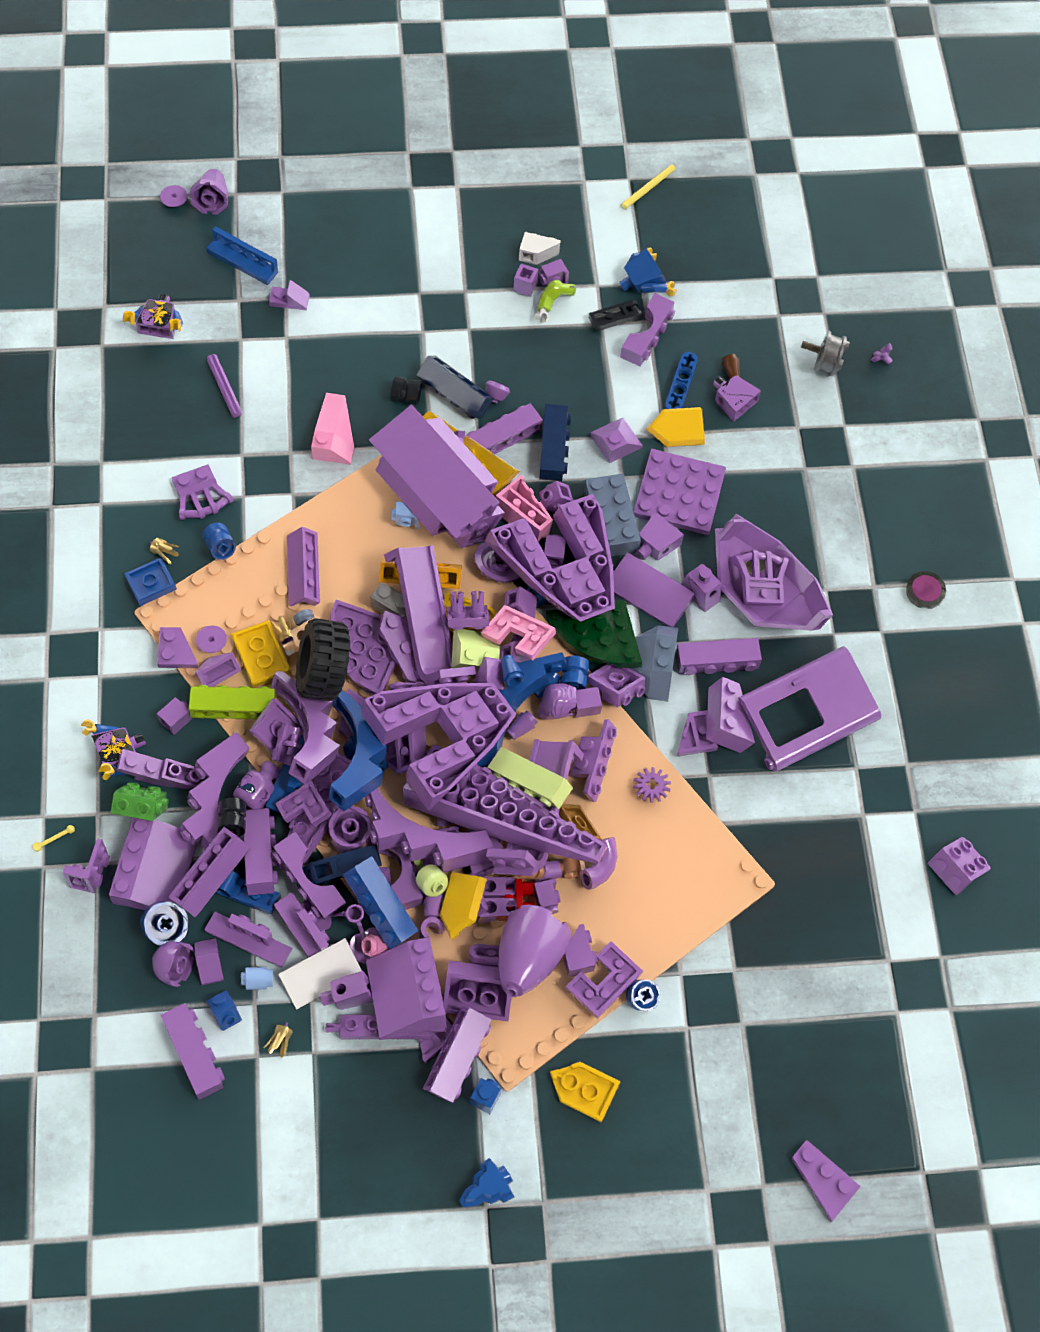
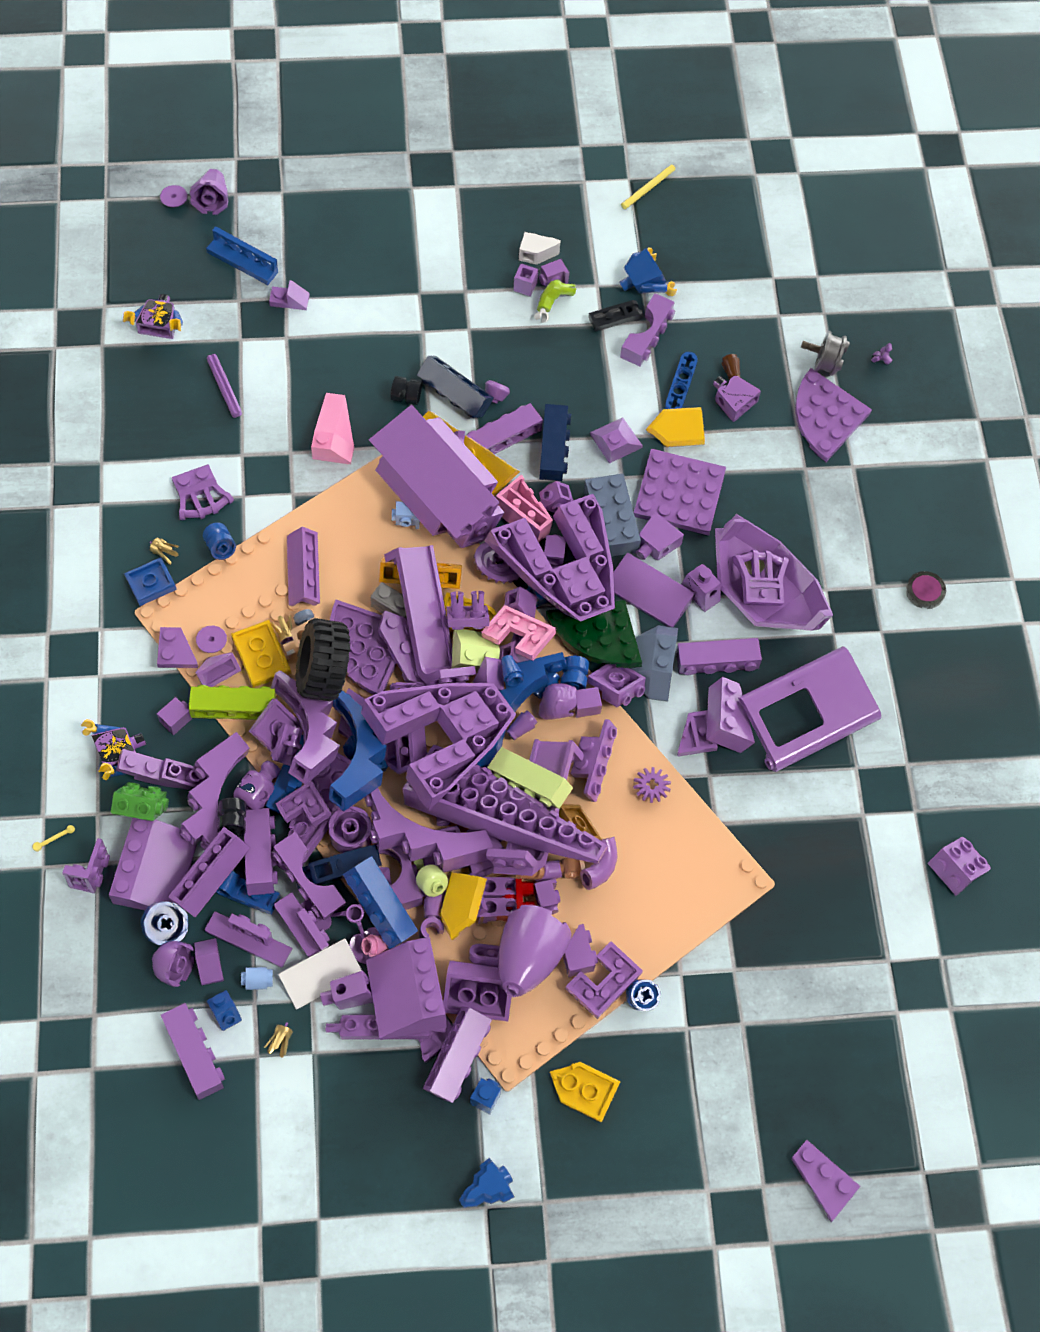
none -> medium lavender plate [795,368,872,462]

